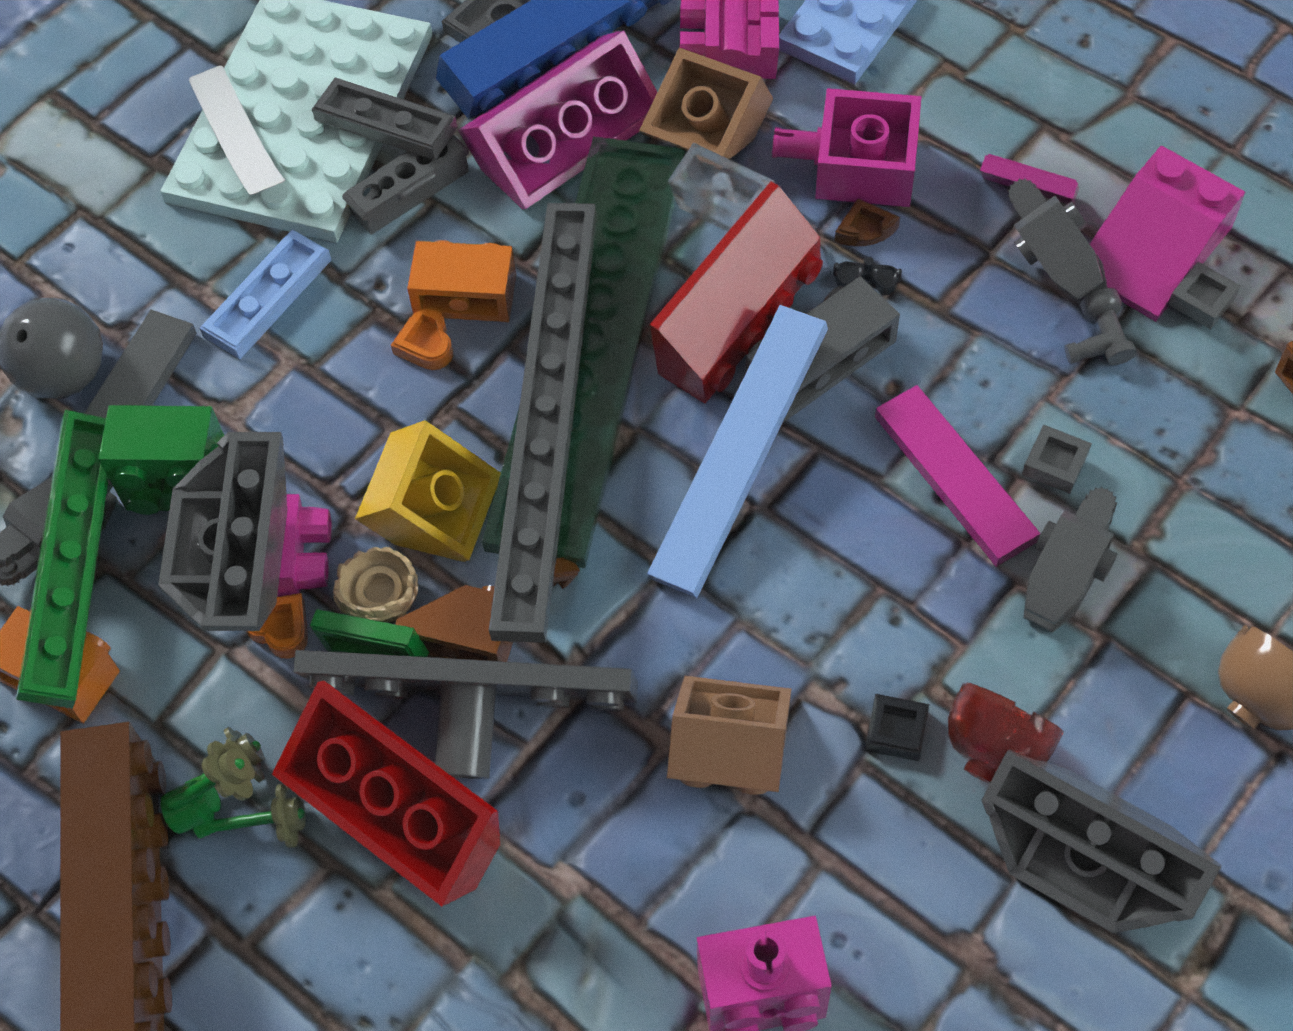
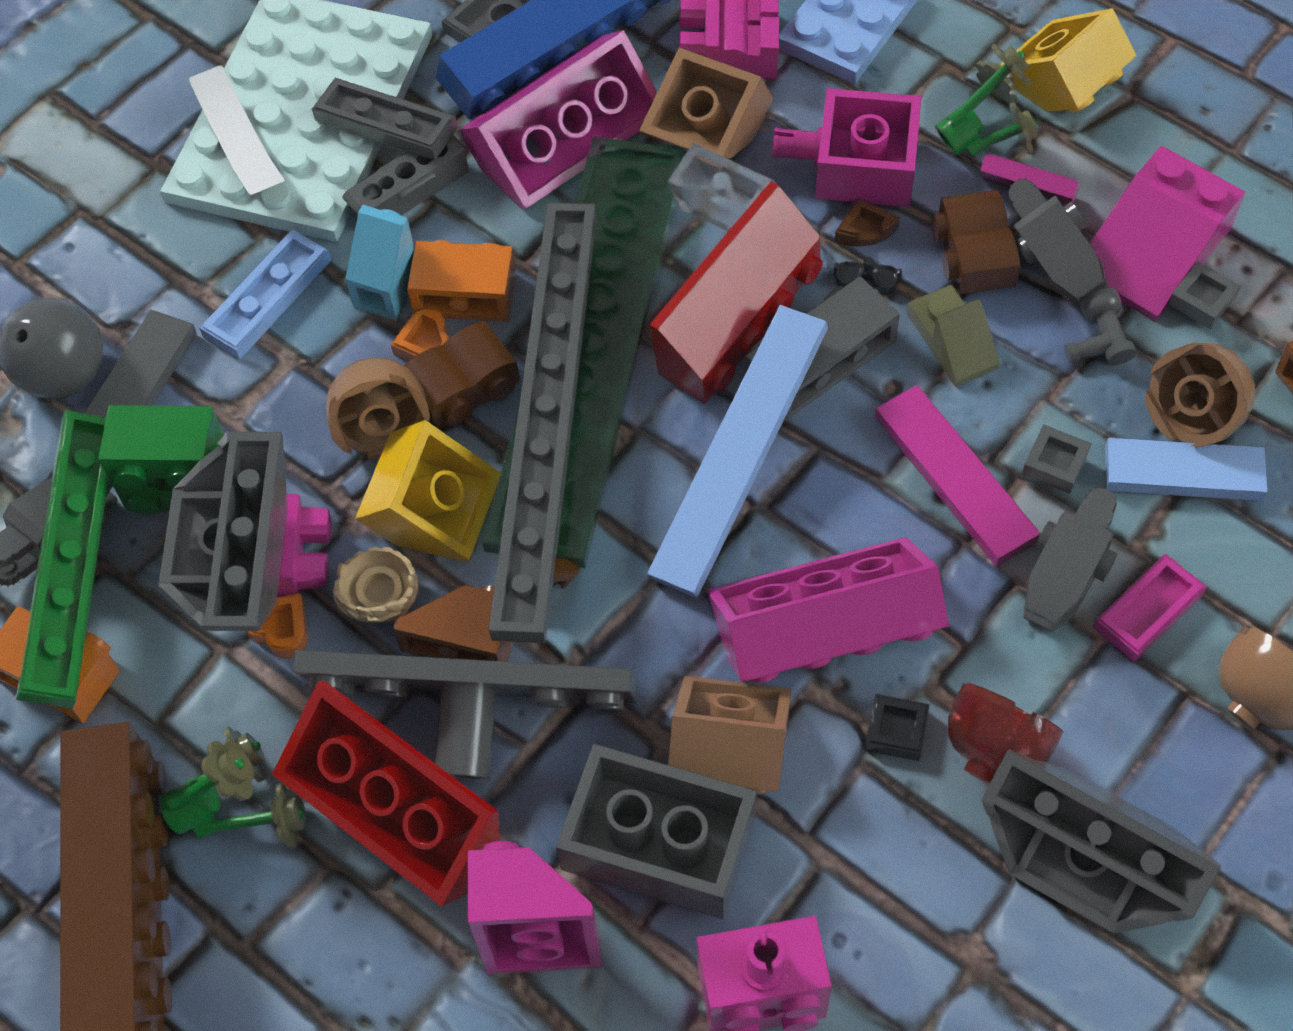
green tile [310,609,429,657] -> none
none -> medium nougat cylinder [325,357,430,459]
none -> medium azure slope [345,205,415,321]
none -> reddish brown brick [404,320,520,429]
none -> dark pink slope [468,841,602,974]
none -> dark grey brick [556,744,757,919]
none -> dark pink slope [706,537,949,683]
none -> olive slope [907,285,1000,387]
none -> reddish brown brick [932,190,1020,294]
none -> plant [935,43,1037,157]
none -> yellow slope [1000,8,1137,113]
none -> dark pink tile [1093,553,1207,662]
none -> light blue tile [1105,438,1267,501]
none -> medium nougat cylinder [1145,342,1255,447]

